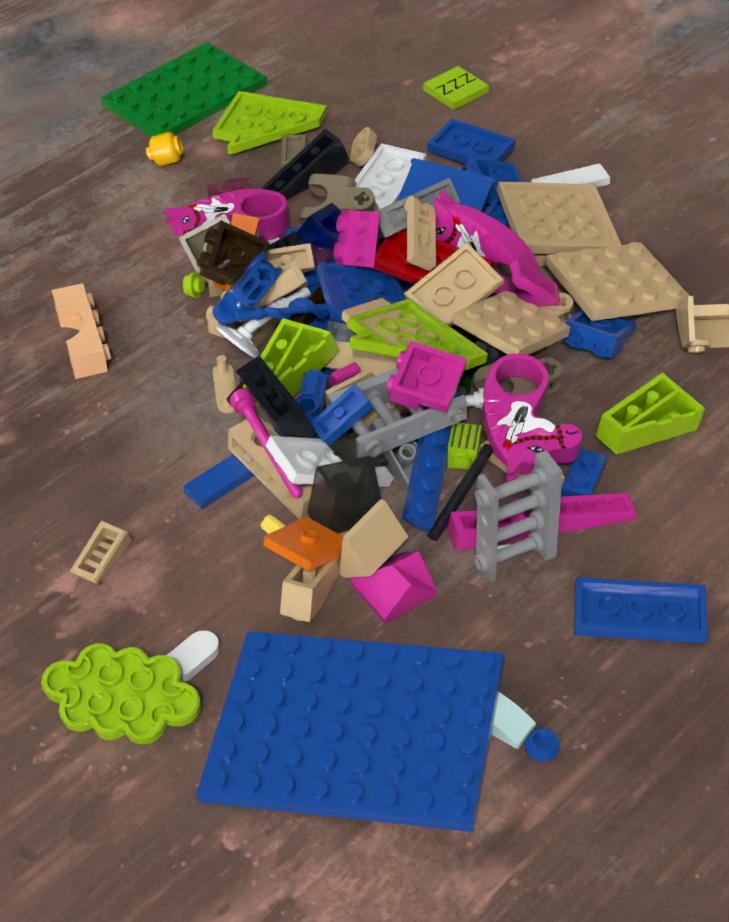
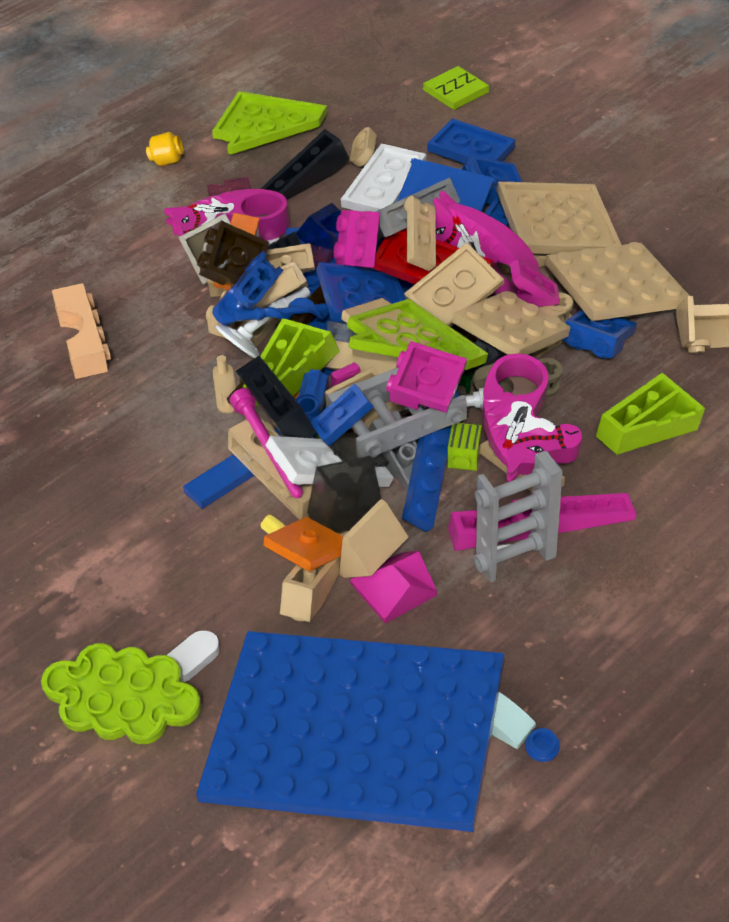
tan slope [70,520,132,585] -> none
green plate [101,42,267,137] -> none
lime plate [183,272,205,299] -> none
dark tan tile [281,135,307,169] -> none
dark tan piece [299,174,379,227] -> none
black bar [427,444,494,541] -> none
white tile [531,163,610,188] -> none
blue plate [561,448,607,497] -> none
blue plate [574,577,708,644] -> none

